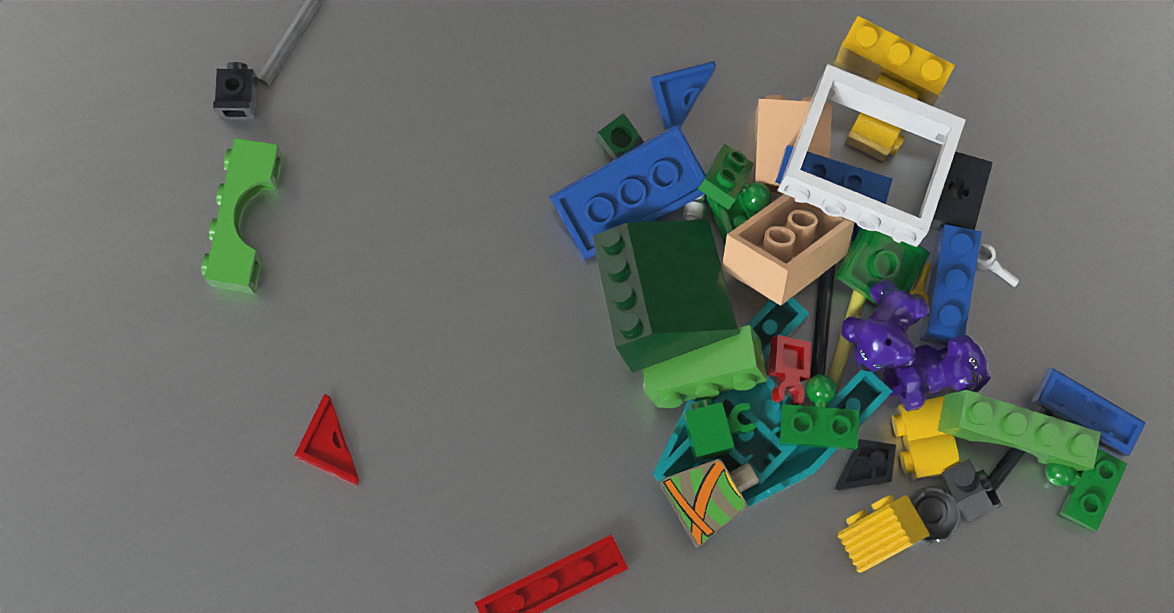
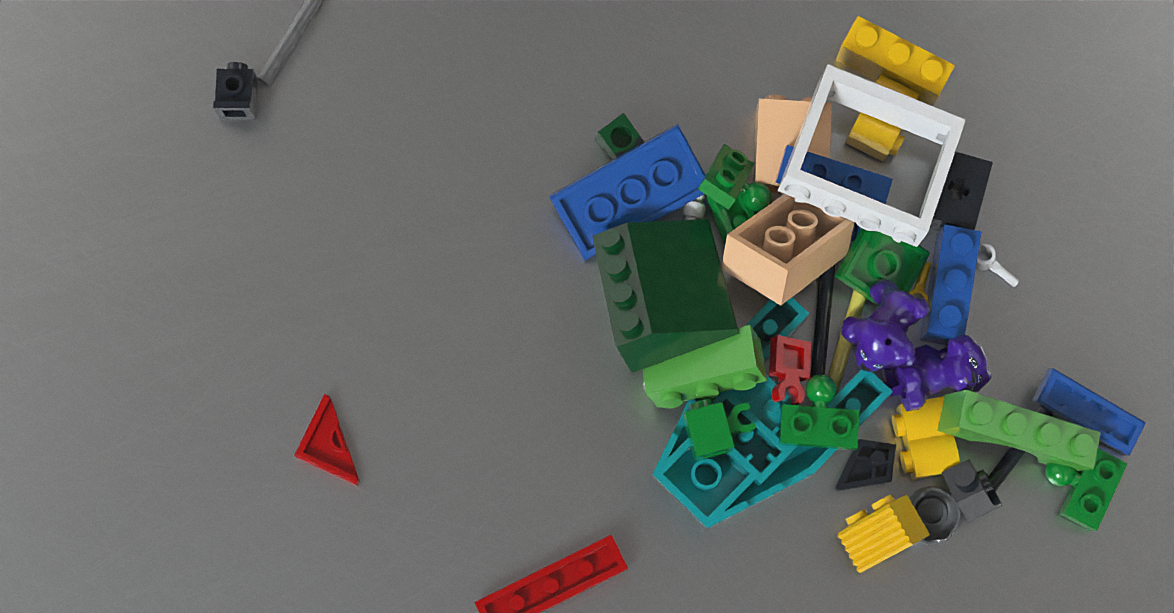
bright green arch [201,138,283,294] -> none
blue tile [650,61,716,131] -> none
torso [660,459,759,549] -> none

